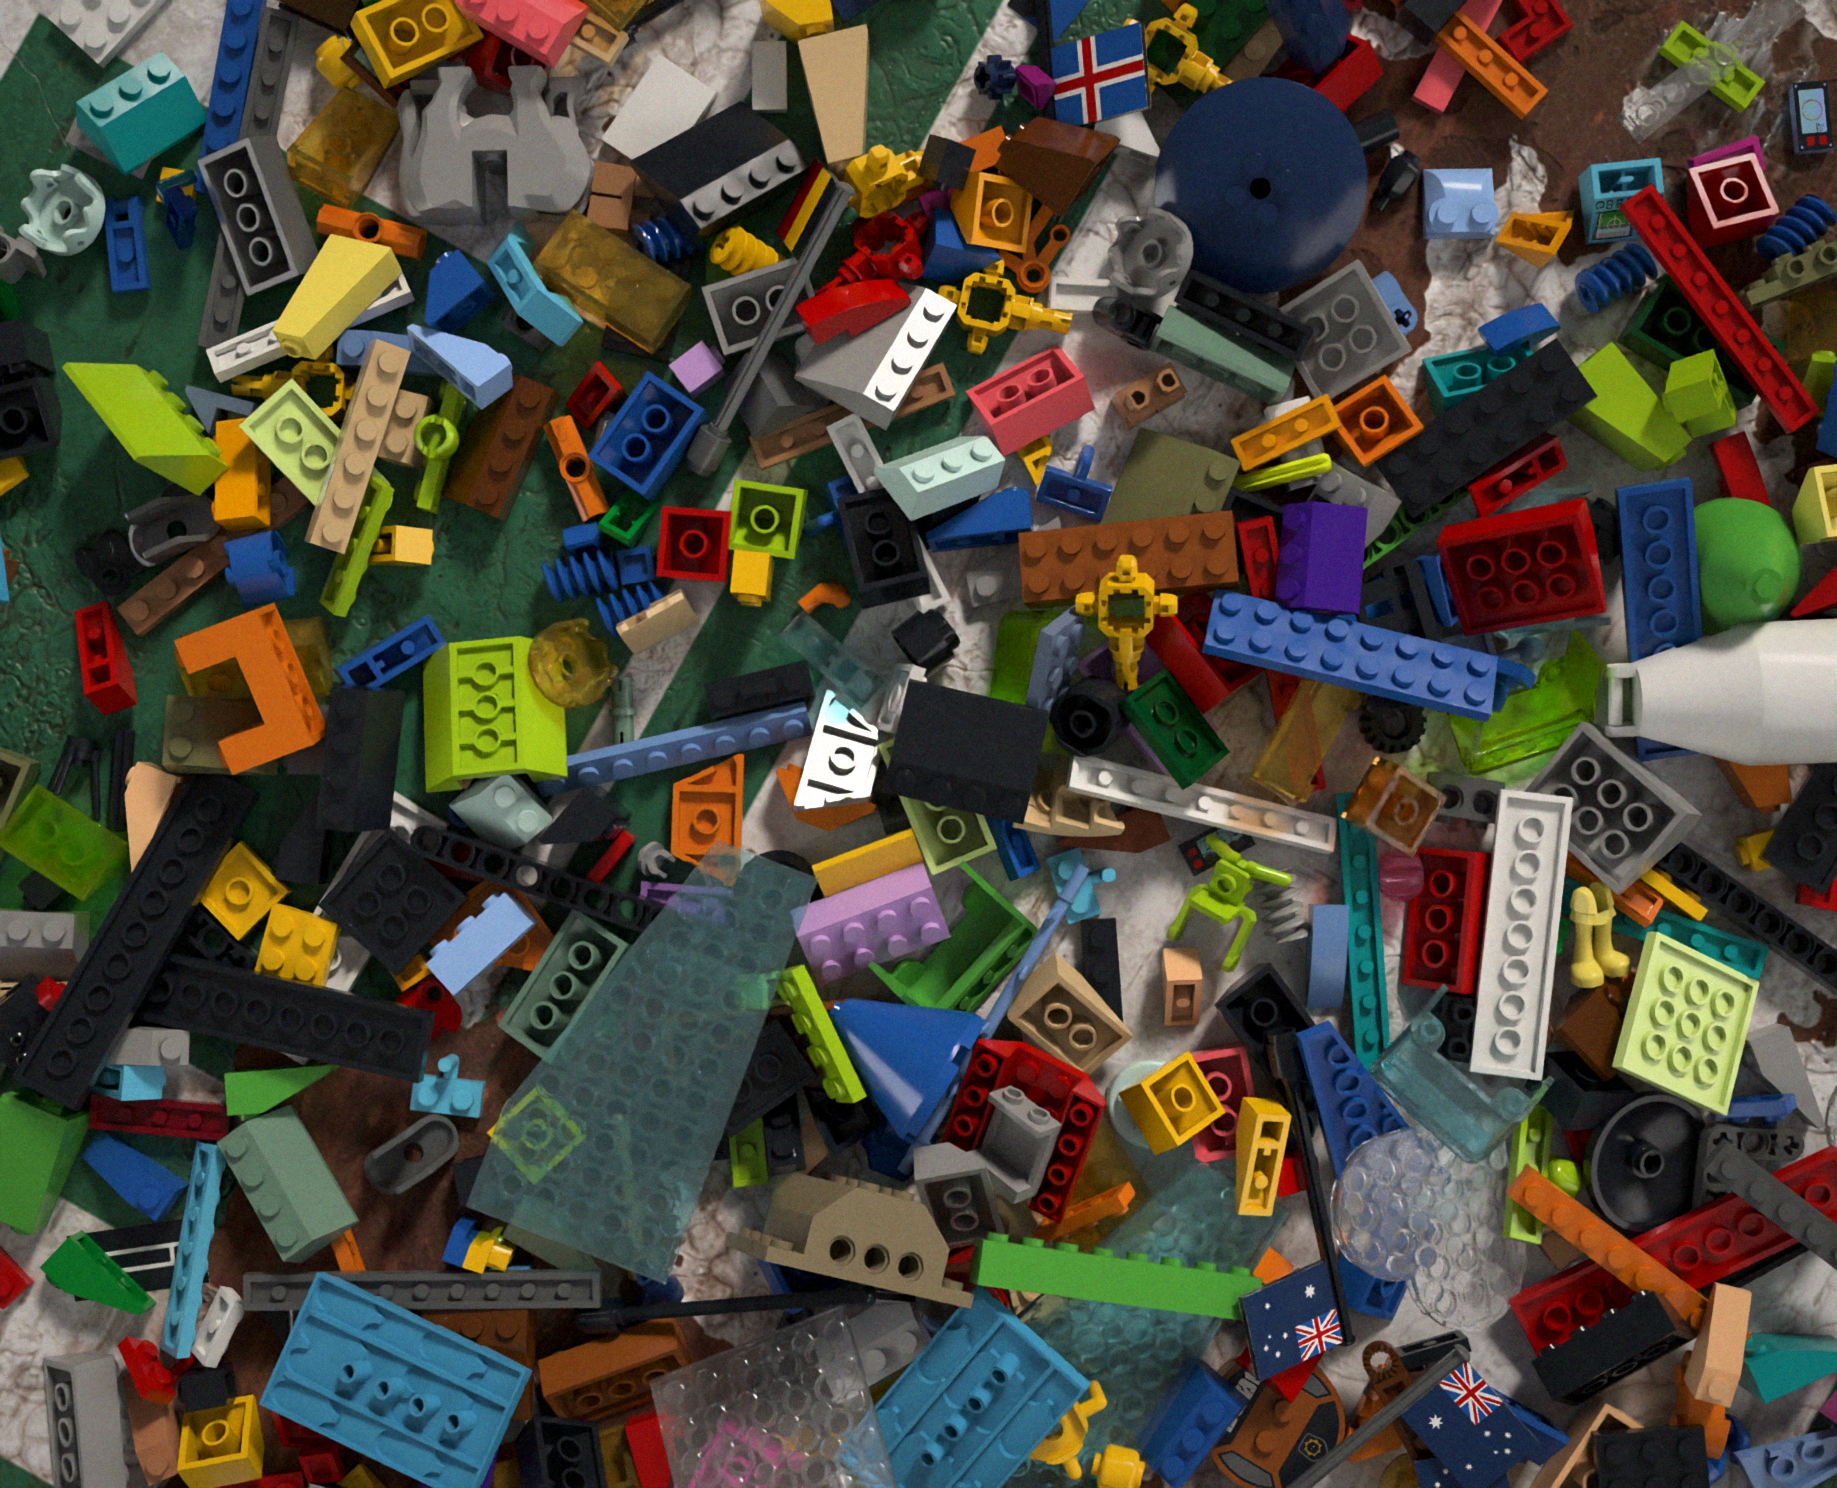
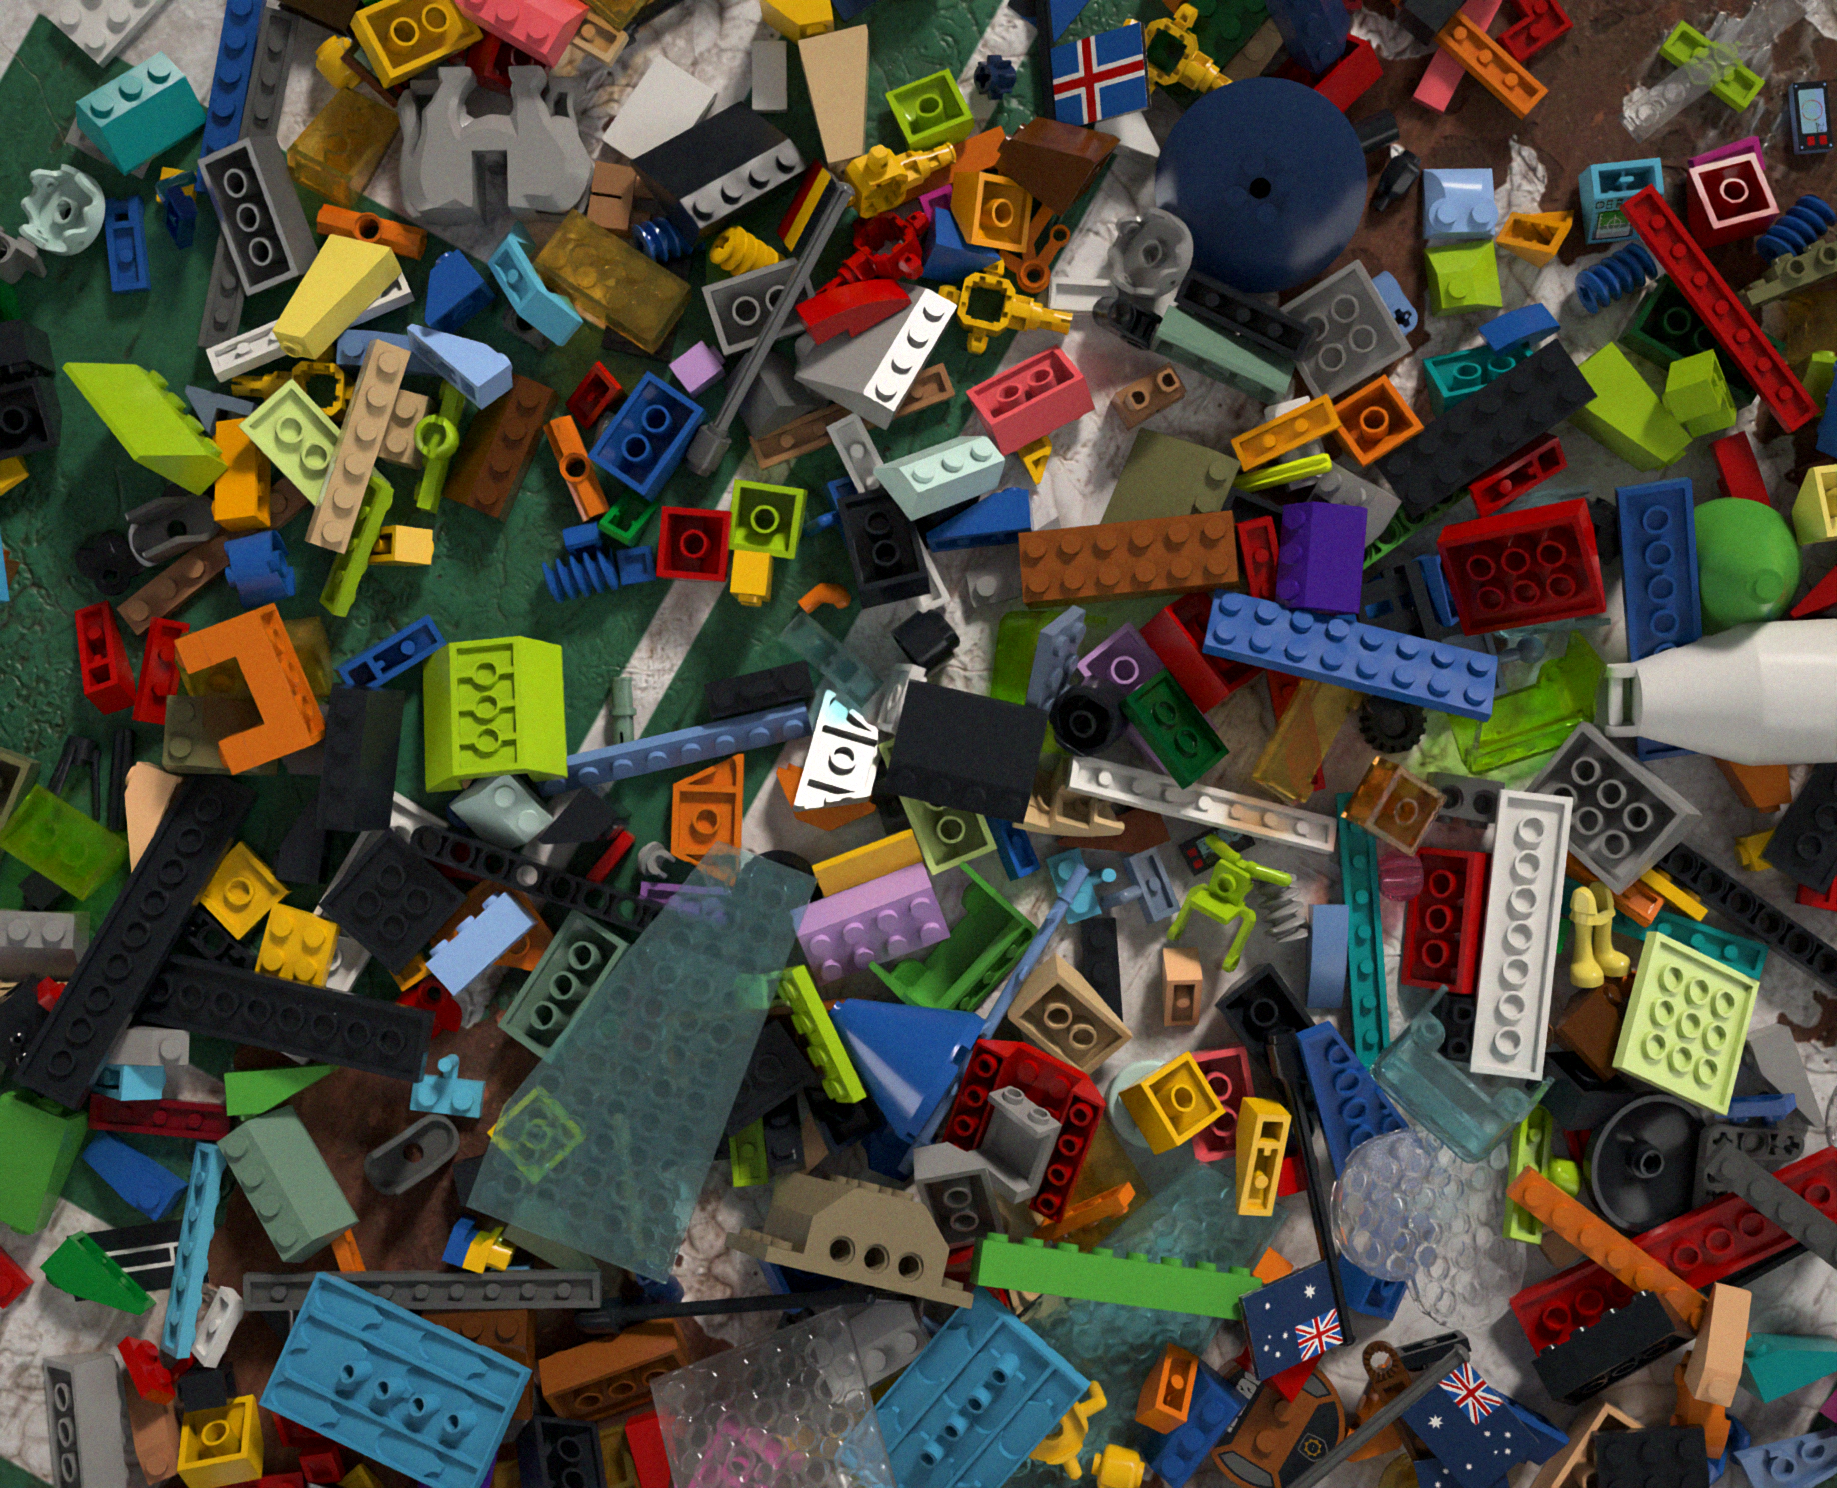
clear yellow plate [528,618,619,709] -> none
blue piece [595,579,669,638] -> none
tan slope [616,589,700,655] -> none
black brick [916,134,976,193] -> none
magenta slope [1015,65,1059,110] -> none
blue plate [1035,445,1113,522] -> none
yellow piece [1075,555,1178,691] -> none
blue plate [1461,646,1537,713] -> none
none -> red plate [132,616,190,725]
none -> lime slope [885,68,975,152]
none -> sand blue plate [1100,846,1181,924]
none -> orange slope [1135,1342,1199,1435]
none -> lime slope [1423,239,1503,318]

